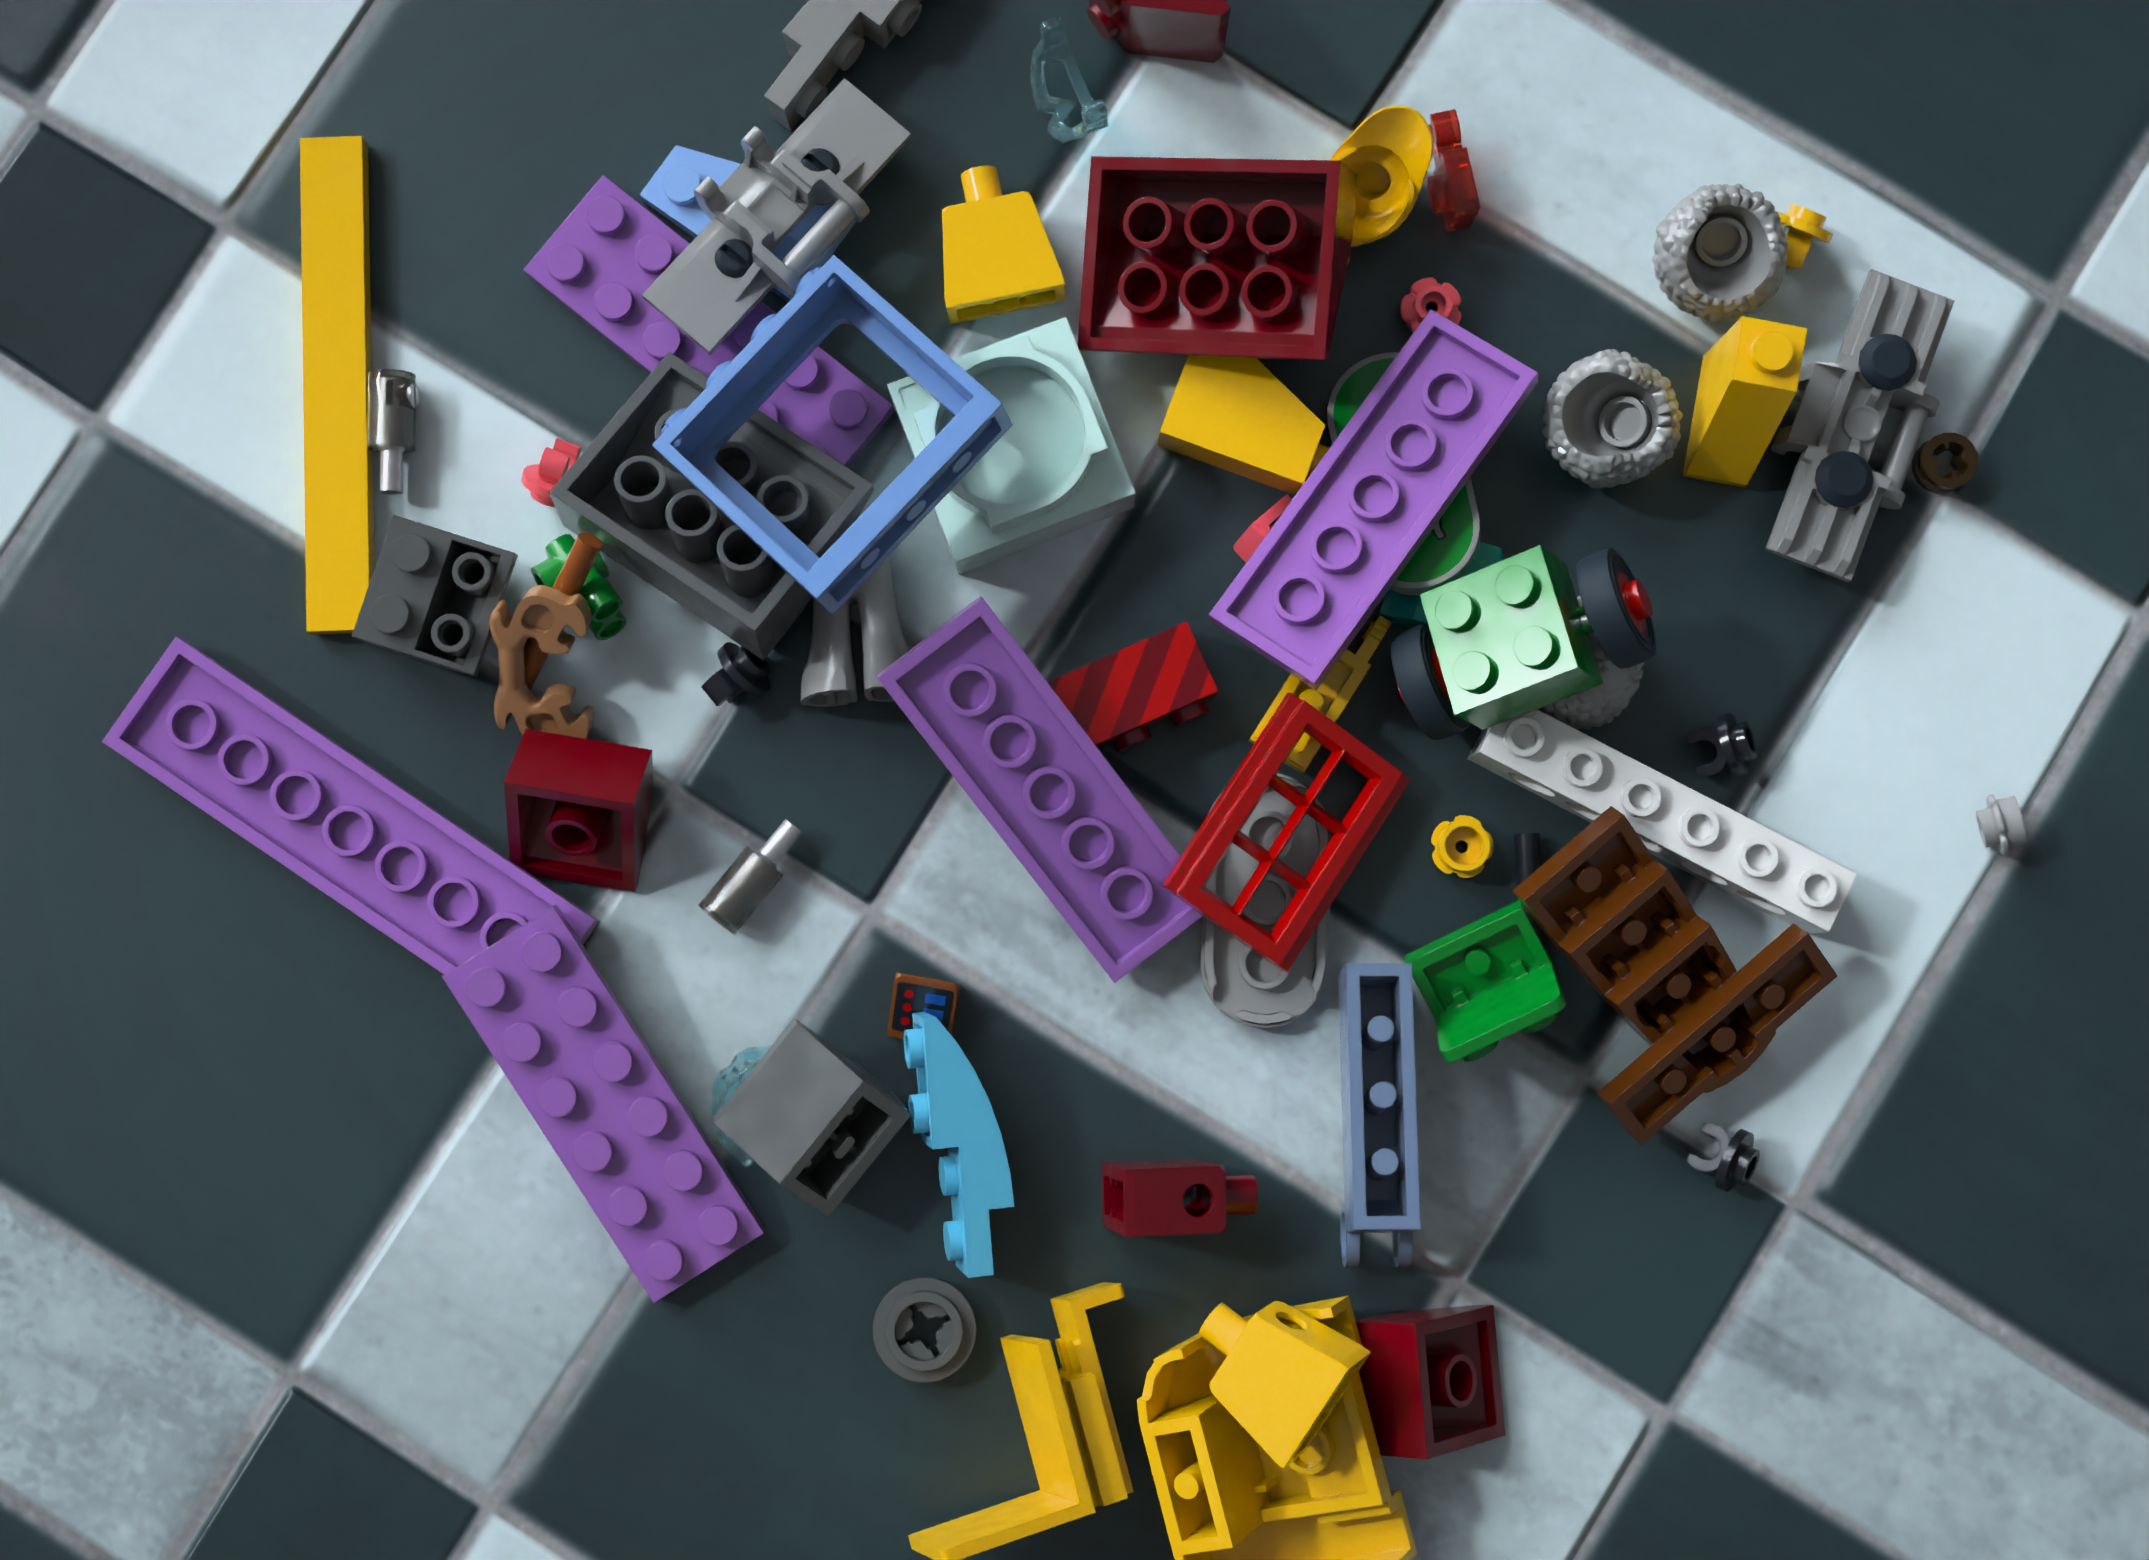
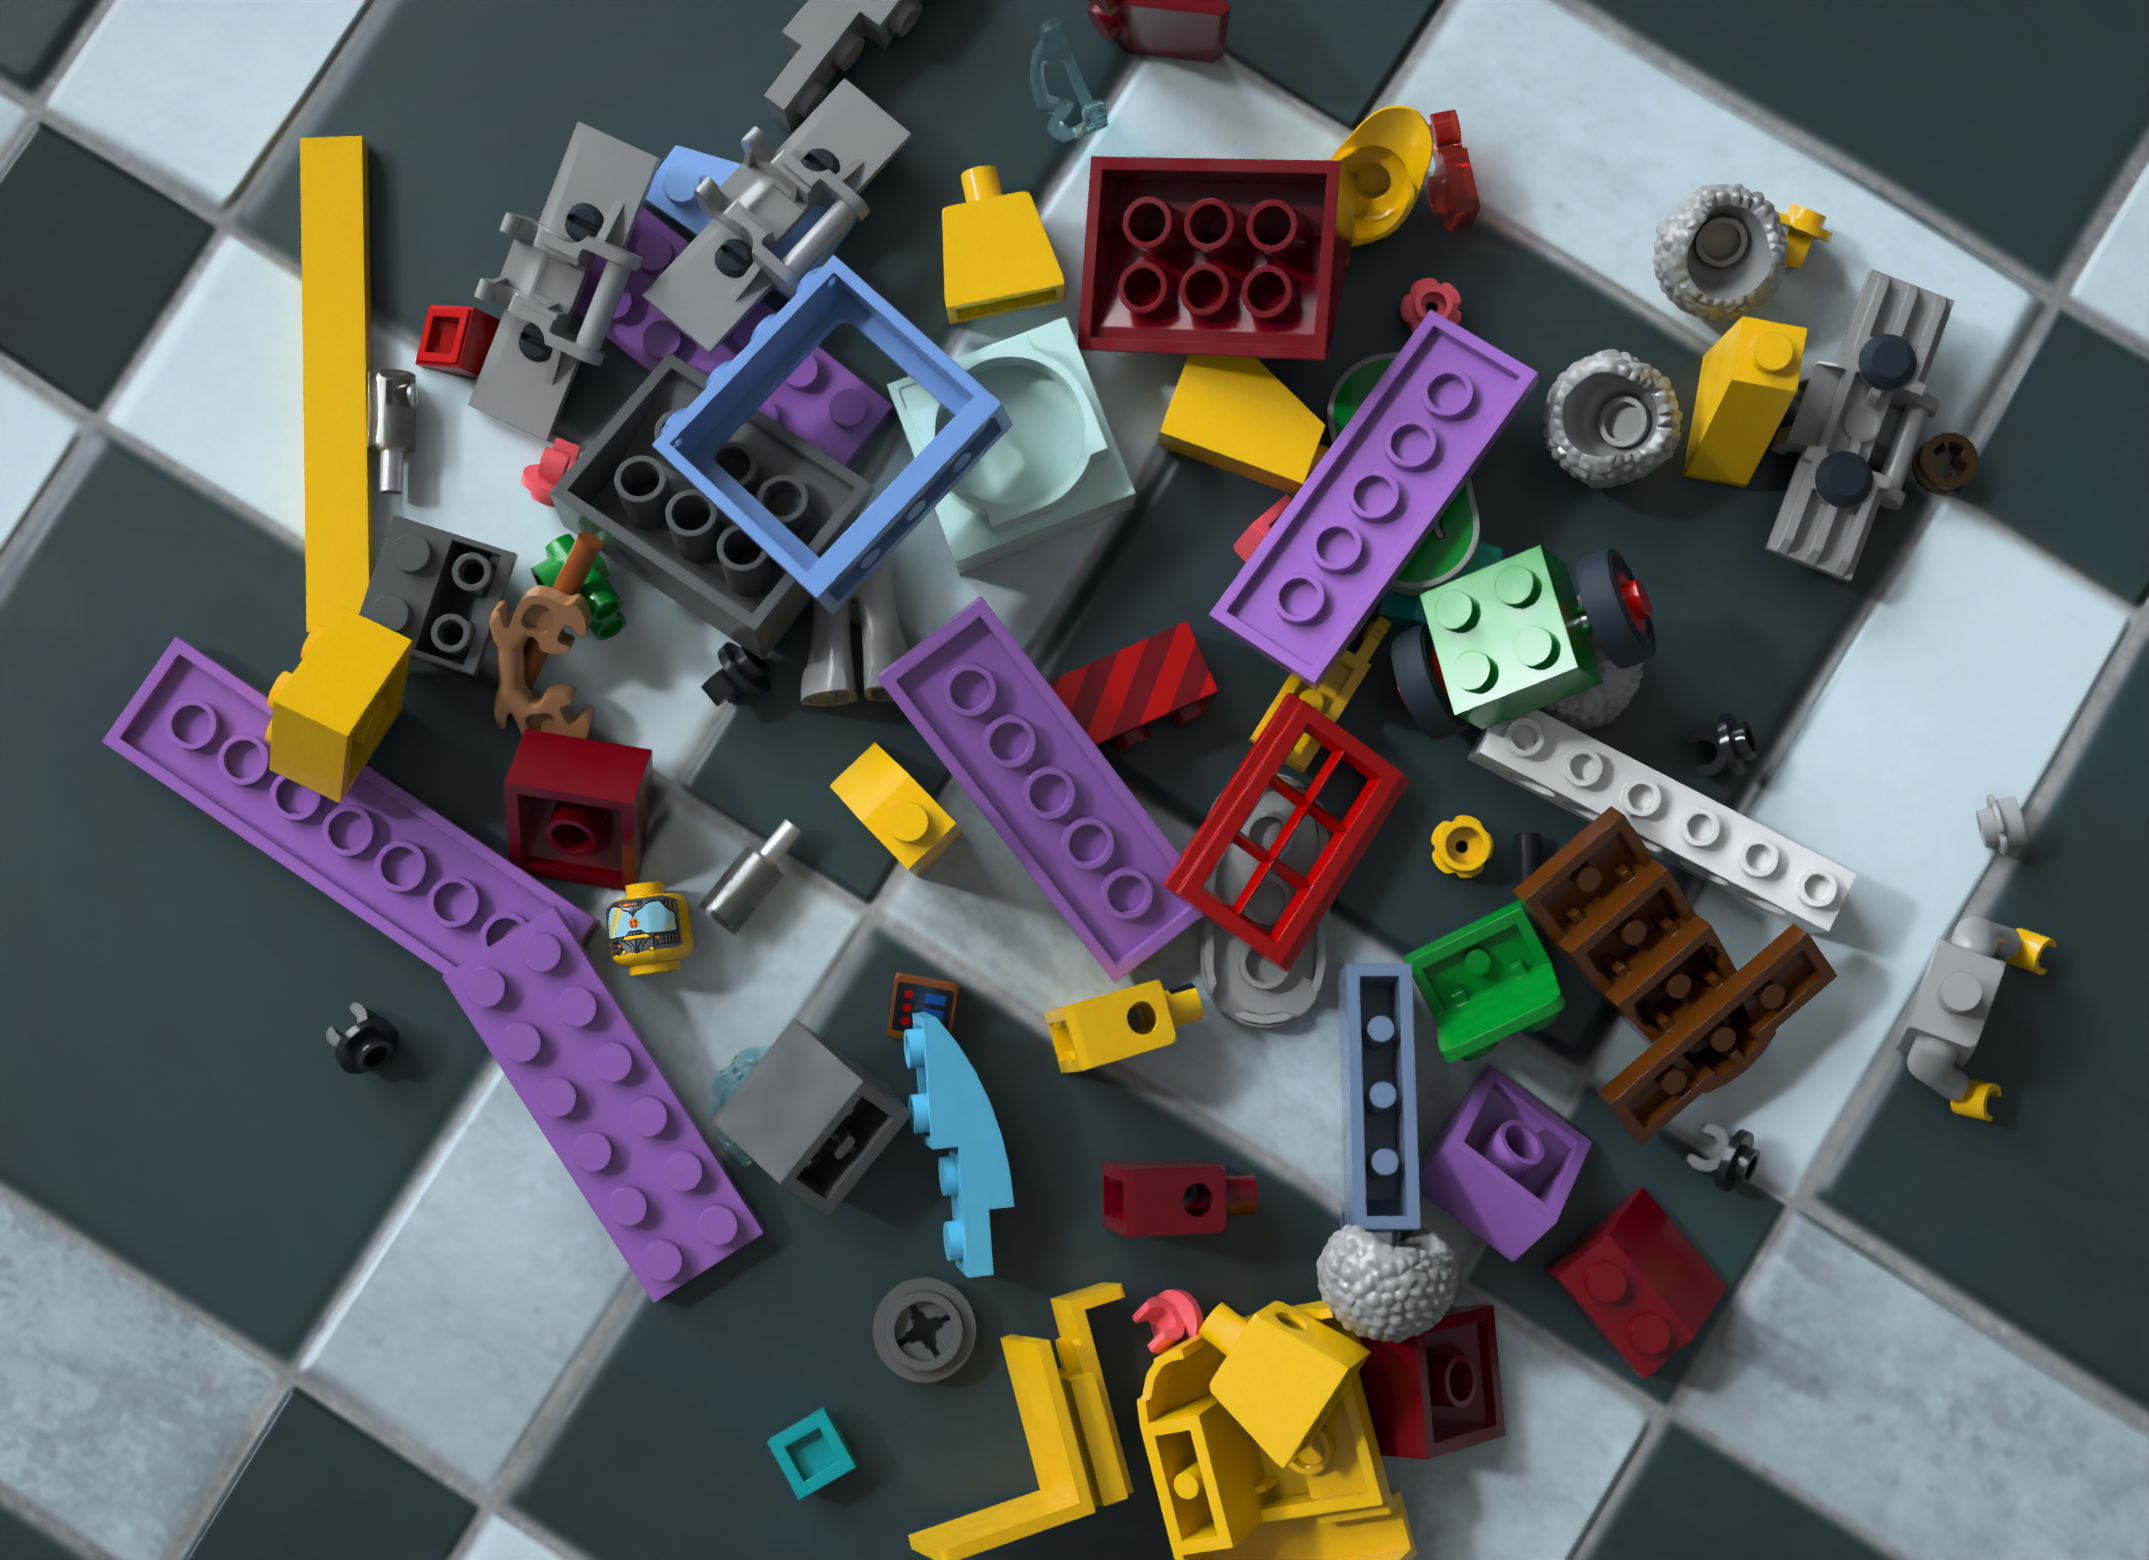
none -> yellow brick [265,606,412,803]
none -> black plate [326,1002,399,1074]
none -> red slope [415,305,500,379]
none -> light grey piece [468,121,661,442]
none -> head [606,881,695,976]
none -> teal plate [767,1405,858,1500]
none -> yellow slope [830,742,963,877]
none -> yellow torso [1044,979,1203,1073]
none -> coral plate [1132,1289,1204,1354]
none -> light grey hair [1316,1224,1459,1343]
none -> medium lavender slope [1419,1064,1592,1262]
none -> dark red slope [1544,1186,1727,1380]
none -> light grey torso [1896,917,2057,1122]

